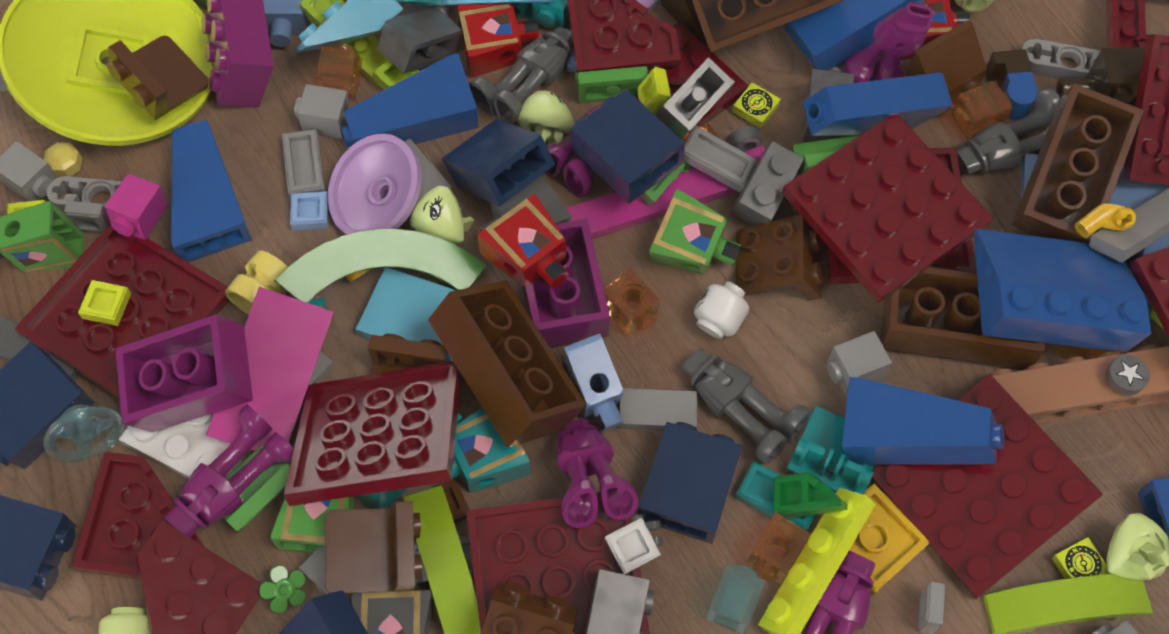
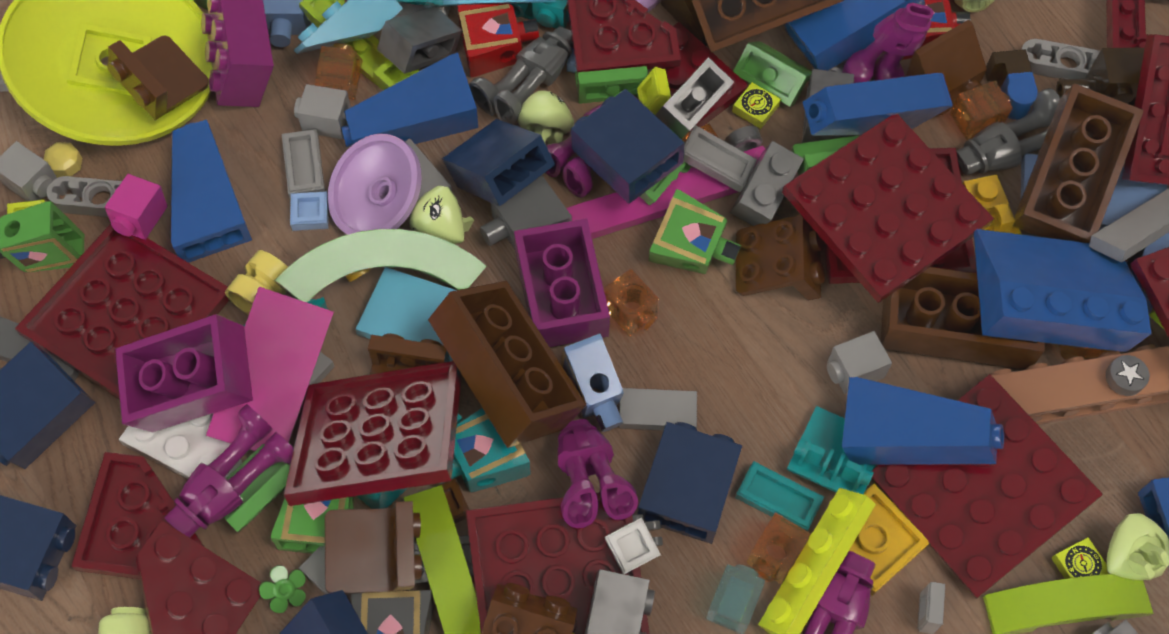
clear light blue piece [43,405,124,462] -> none
light grey tile [64,201,111,233] -> none
neon yellow tile [78,280,131,326] -> none
red torso [477,194,569,288] -> none
dark grey piece [681,348,812,464] -> none
white head [694,281,750,339] -> none
green tile [773,472,847,519] -> none
yellow arm [1074,203,1136,238] -> none
none -> bright green panel [733,41,812,107]
none -> yellow hinge [962,174,1022,235]

